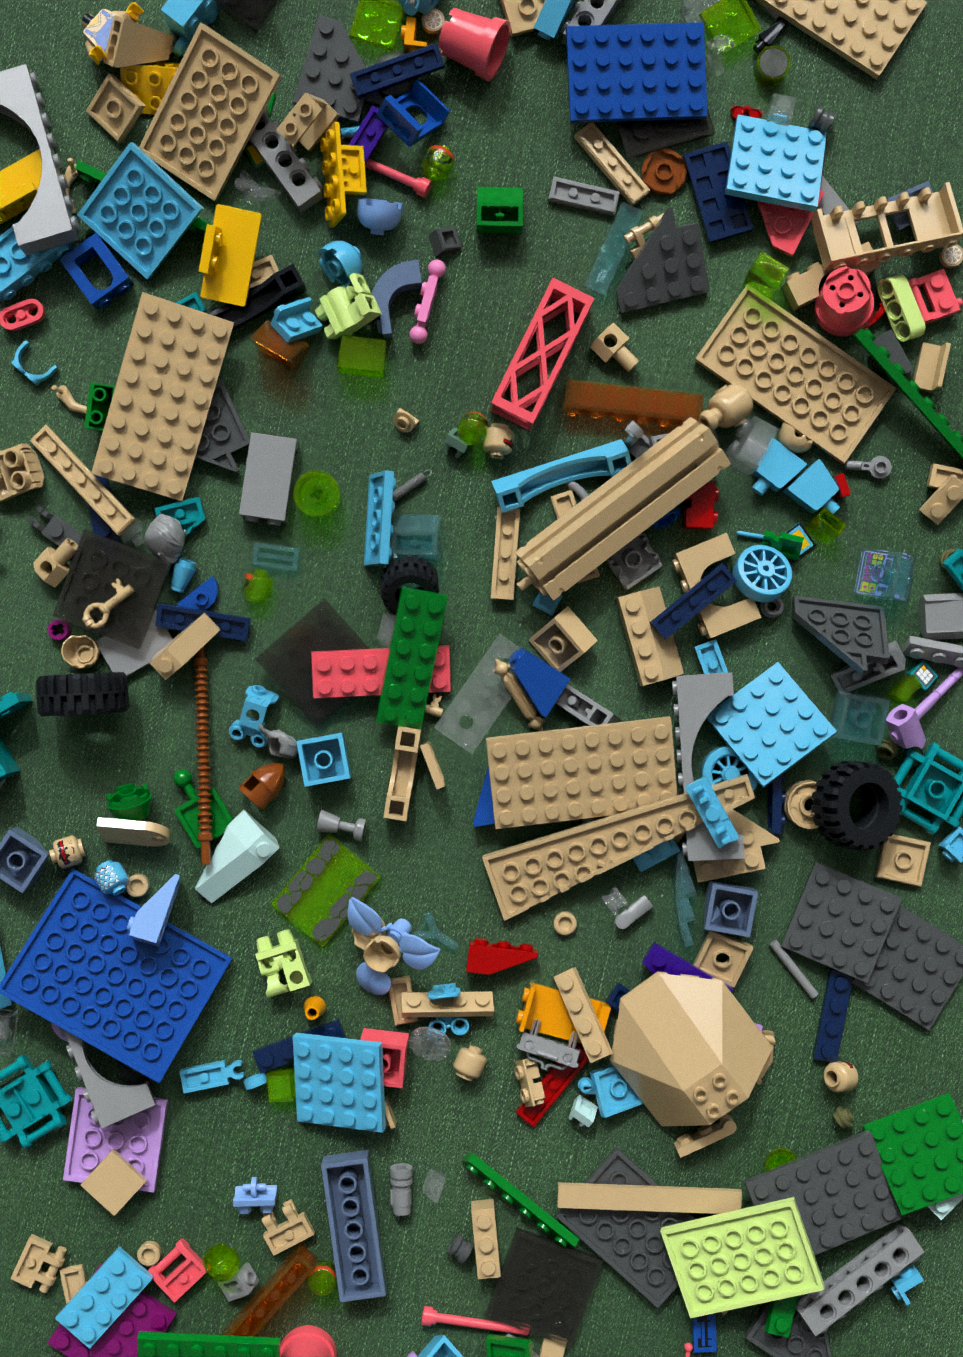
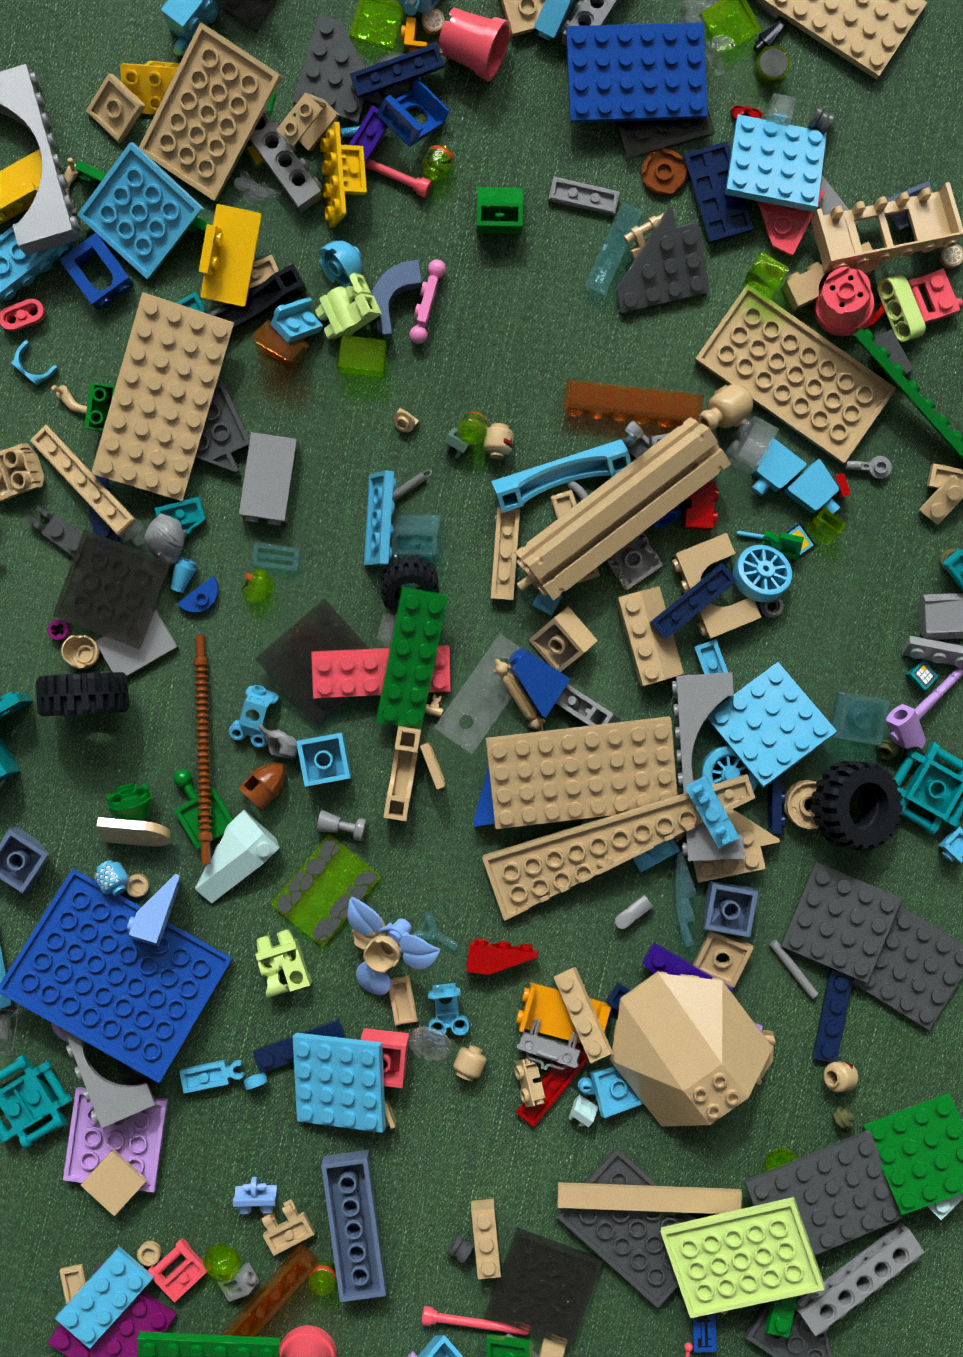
tan plate [10,1234,67,1293] -> none
tan piece [33,538,79,588] -> none
tan head [49,835,86,869] -> none
torso [82,2,144,68] -> none
tan piece [82,579,134,629] -> none
tan slope [103,15,174,68] -> none
tan slope [150,612,220,680] -> none
dark blue plate [155,603,251,641] -> none
clear neon green piece [267,1069,296,1103] -> none
clear neon green brick [293,470,342,519] -> none
light orange cone [303,996,326,1020] -> none
light blue cylinder [357,198,403,235] -> none
light grey axle [390,1163,413,1216] -> none
tan plate [401,991,494,1018] -> none
clear slope [422,1169,445,1203] -> none
dark grey slope [429,226,462,256] -> none
green plate [462,1153,580,1248] -> none
coral piece [490,278,594,431] -> none
tan tile [553,911,577,935] -> none
tan tile [574,122,651,207] -> none
tan piece [590,322,639,372] -> none
clear wheel [601,887,629,915] -> none
tan plate [674,1114,737,1158] -> none
tan hair [778,423,813,453] -> none
dark grey wing [792,595,889,676] -> none
light grey slope [831,640,906,695] -> none
clear light blue slope [853,549,916,602] -> none
tan tile [875,834,931,887] -> none
clear neon green piece [887,674,922,703] -> none
medium azure bracket [890,1264,924,1306] -> none
tan panel [913,342,951,393] -> none

